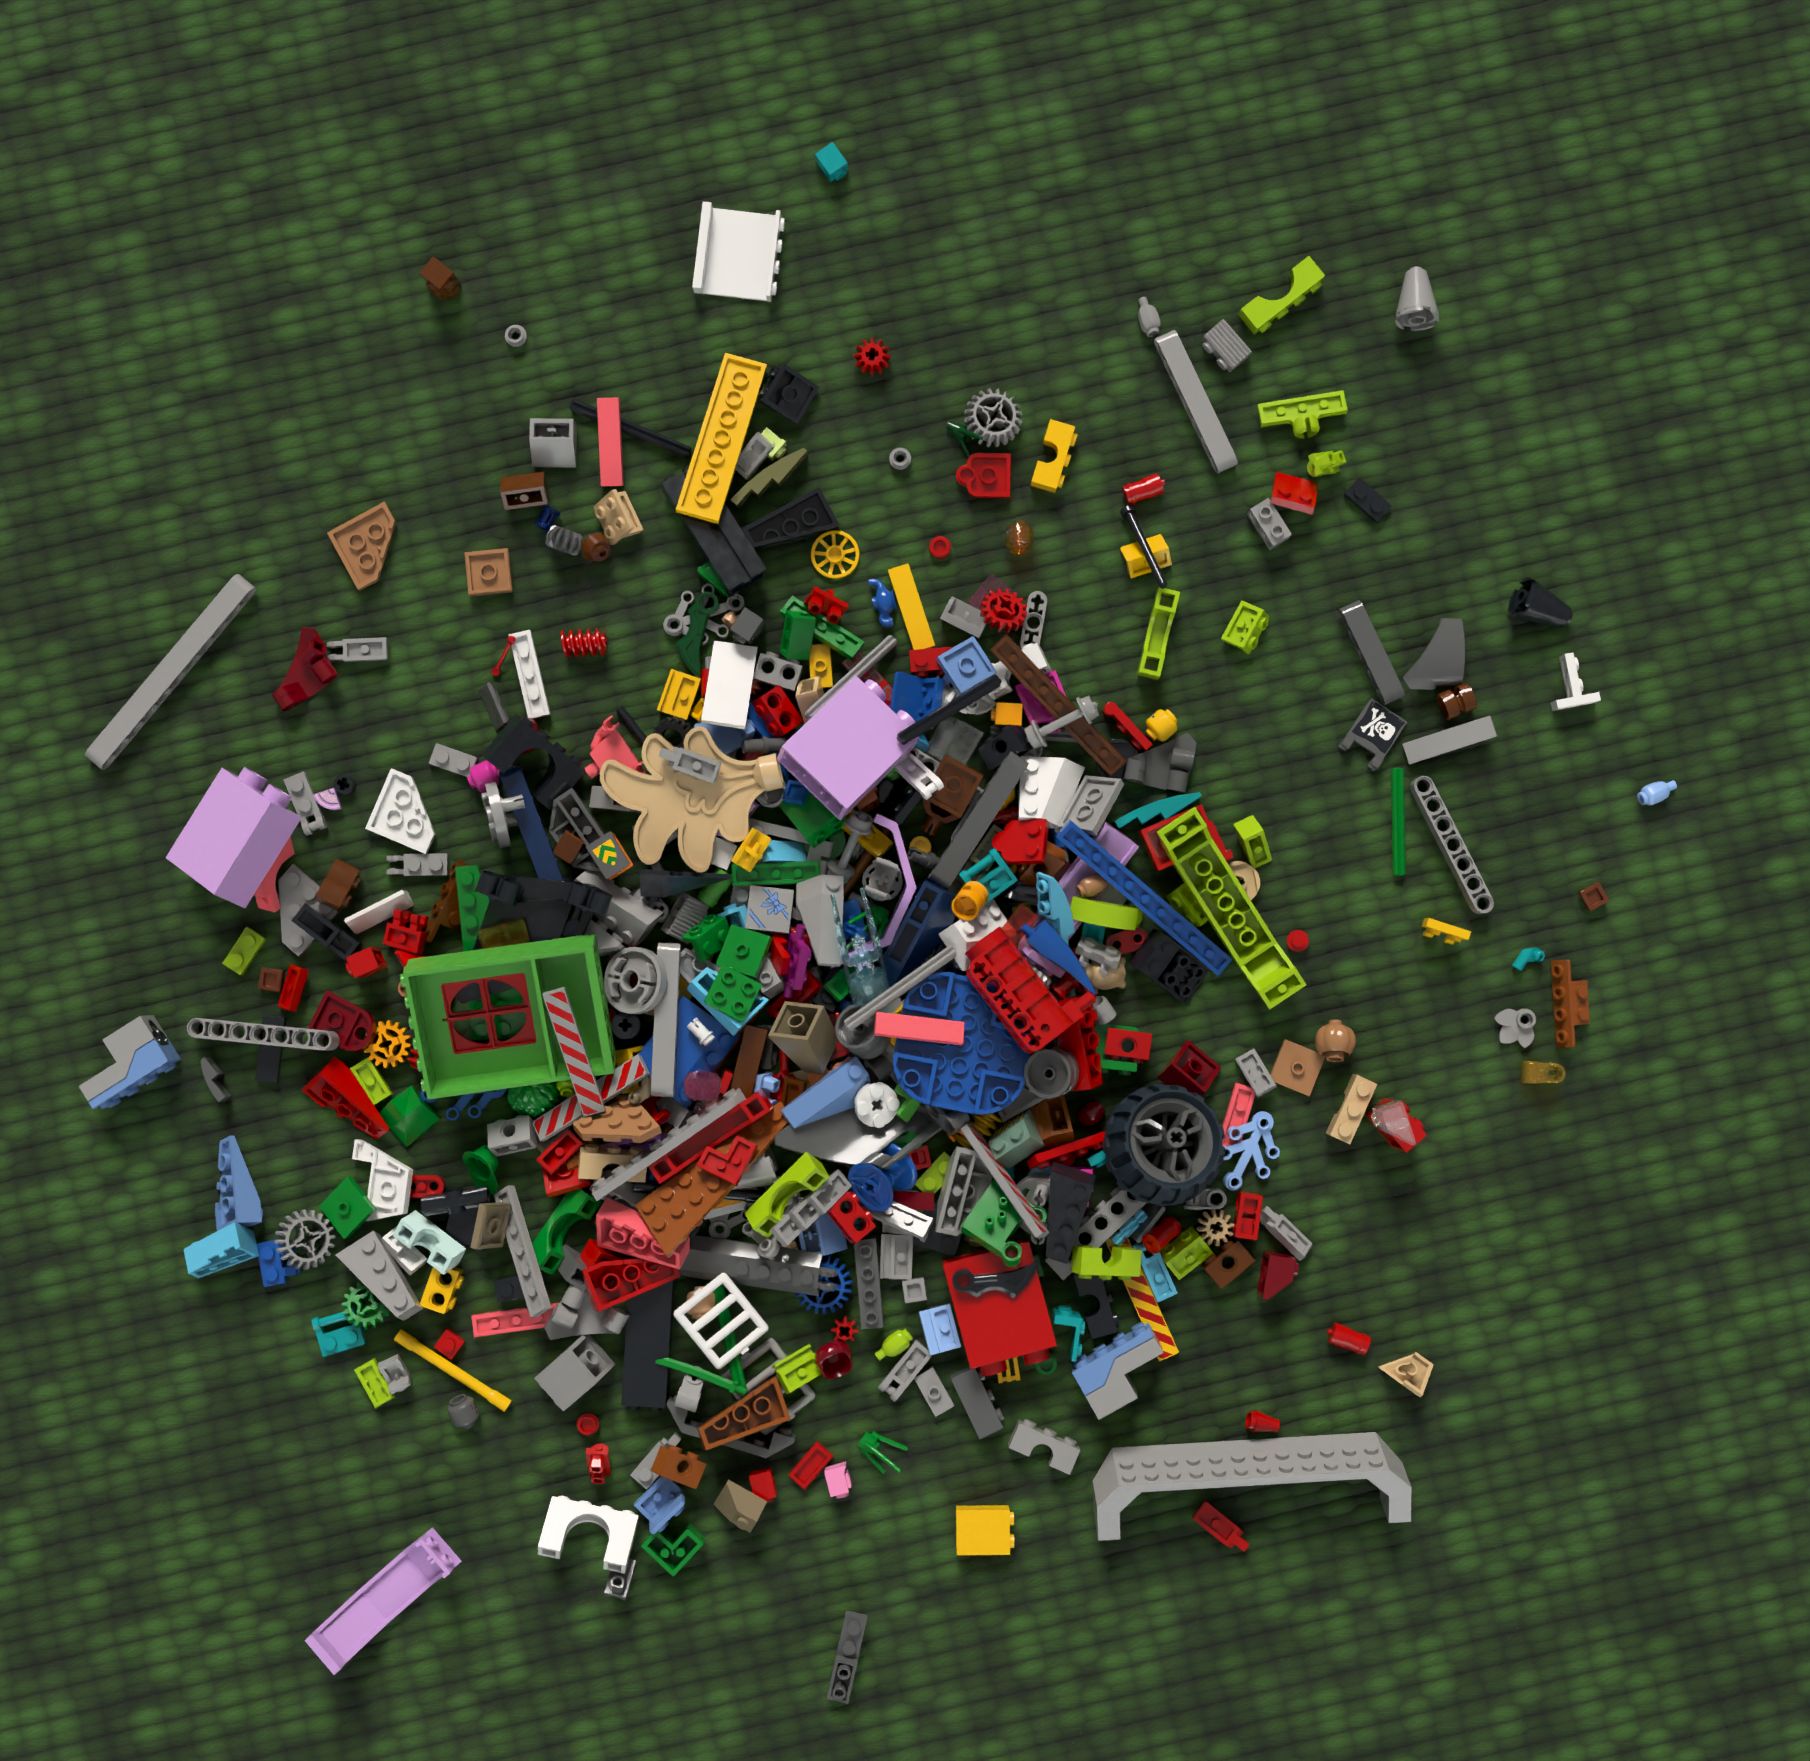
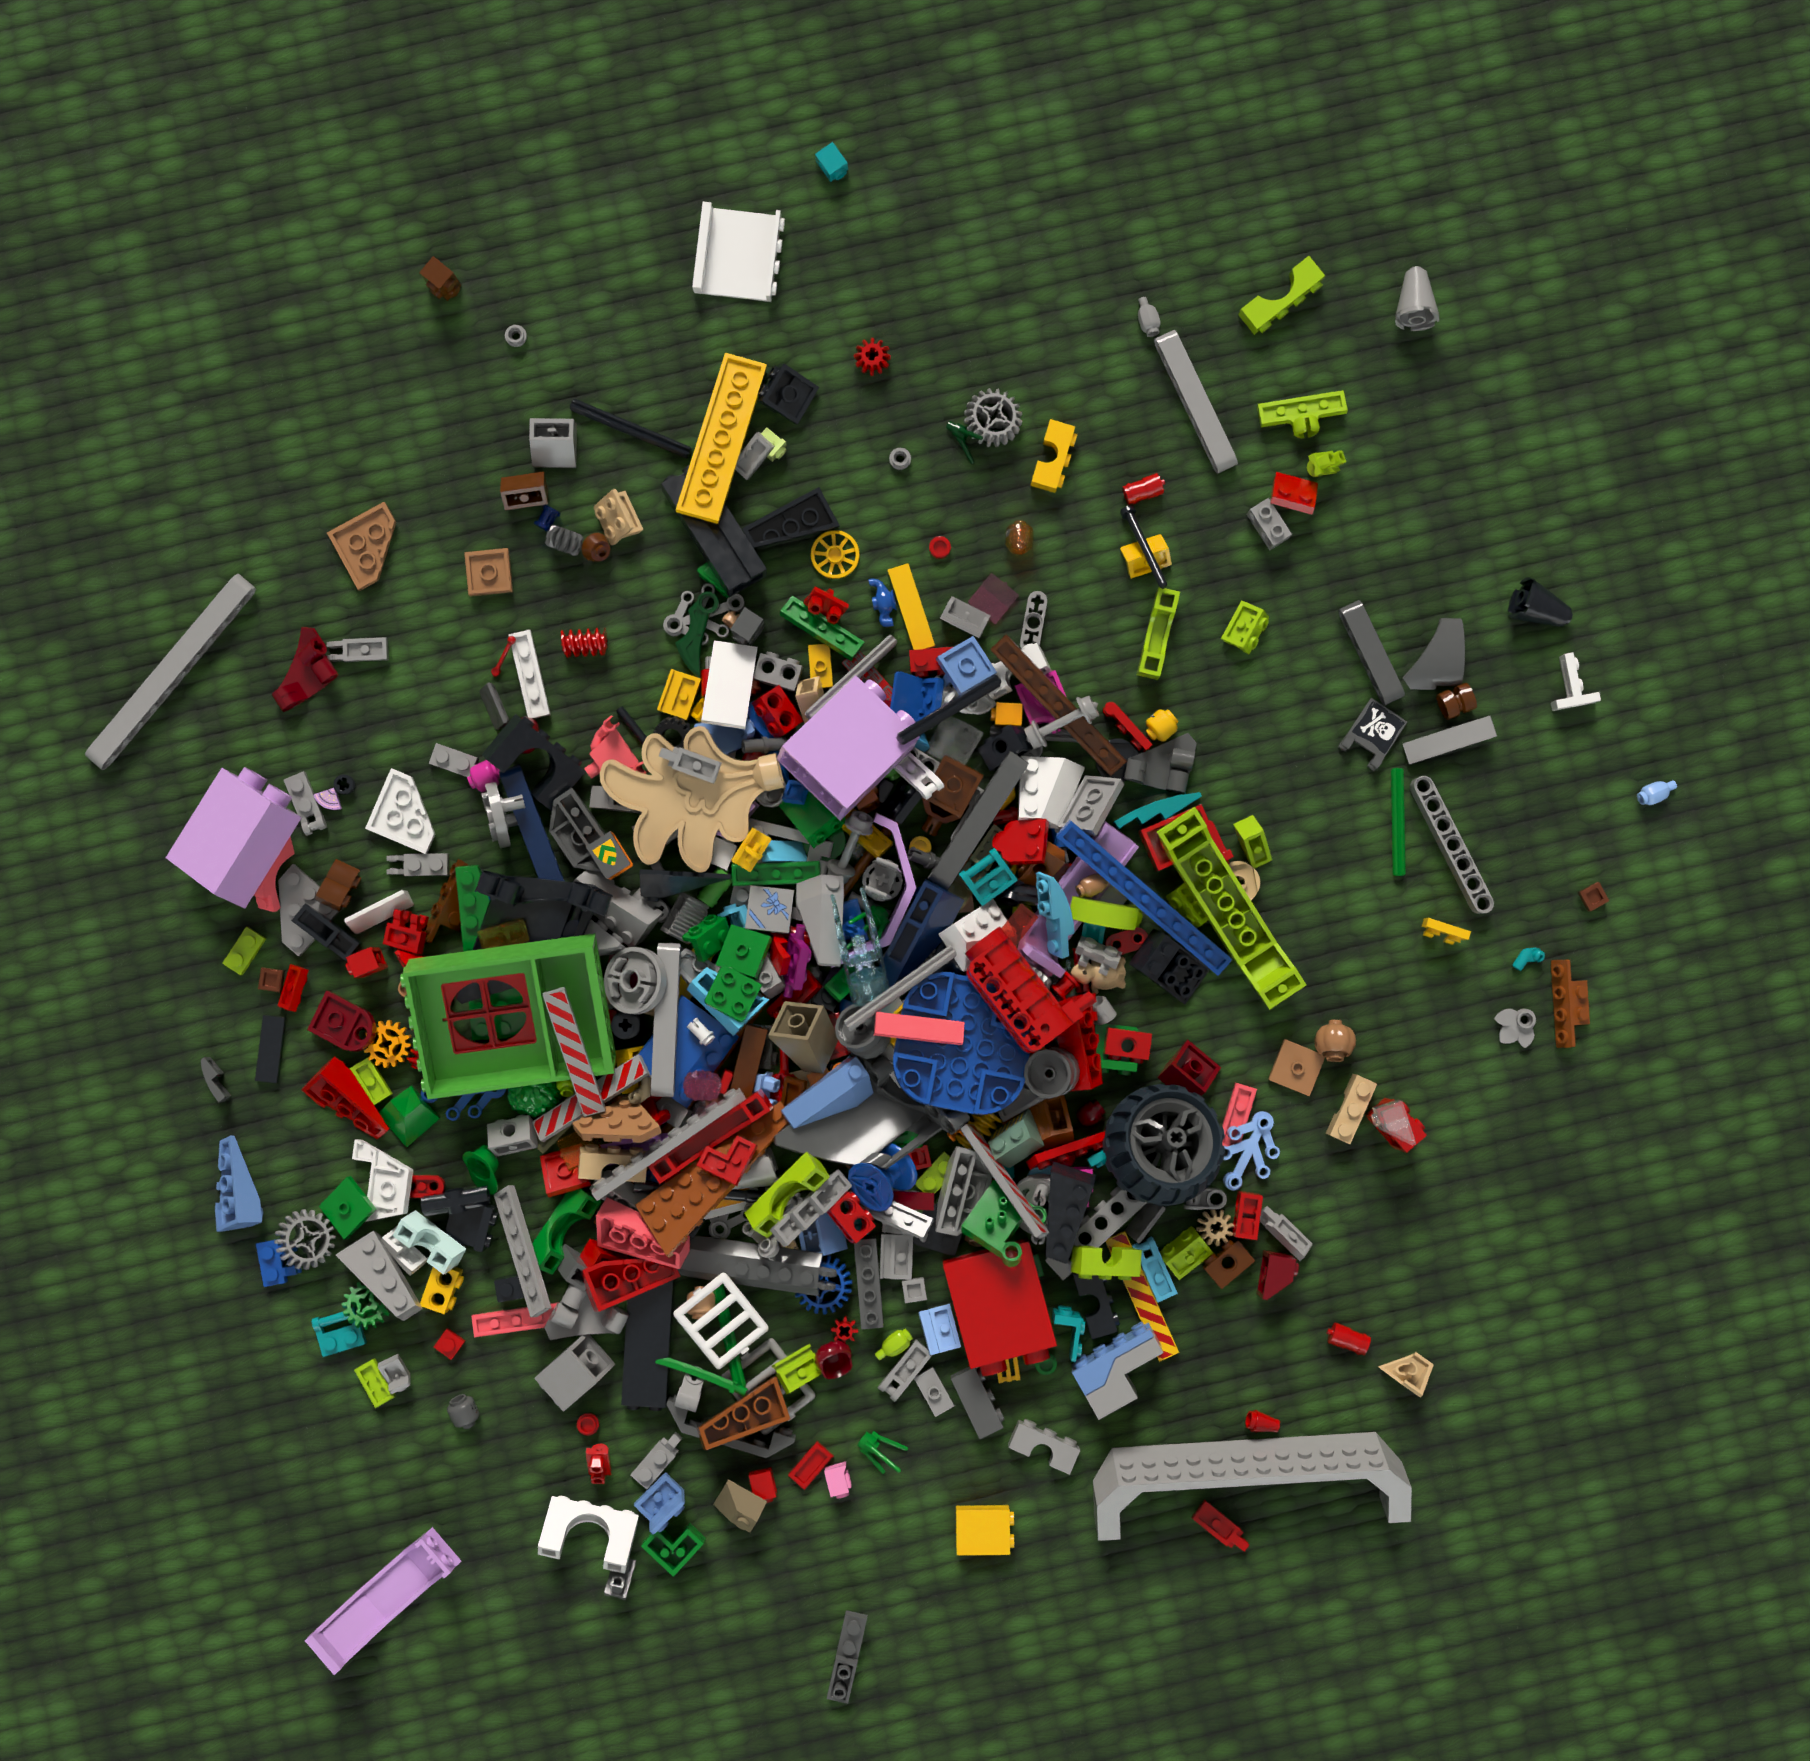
piece [79,1015,181,1110] -> none
medium azure wedge [184,1222,259,1278] -> none
light grey beam [187,1018,340,1051] -> none
yellow piece [394,1329,512,1412] -> none
dark tan plate [470,1202,511,1249] -> none
red slope [536,1129,583,1175] -> none
reddish brown slope [553,830,584,864] -> none
coral tile [597,397,624,487] -> none
dark orange brick [650,1444,706,1489] -> none
olive slope [731,448,808,509] -> none
green hinge [780,610,816,660] -> none
white plate [854,1082,900,1128] -> none
bright green panel [894,1084,921,1123] -> none
light orange wheel [951,881,989,921] -> none
black piece [952,1261,1039,1298] -> none
red plate [956,453,1011,498] -> none
red gear [979,588,1028,633] -> none
blue piece [1020,920,1096,995] -> none
medium azure axle [1111,1209,1148,1246] -> none
red piece [1142,1217,1181,1254] -> none
light grey brick [1202,319,1252,372] -> none
light grey plate [1235,1049,1277,1098] -> none
red plate [1287,930,1309,952] -> none
black plate [1344,477,1392,523] -> none
clear yellow piece [1521,1061,1566,1084] -> none

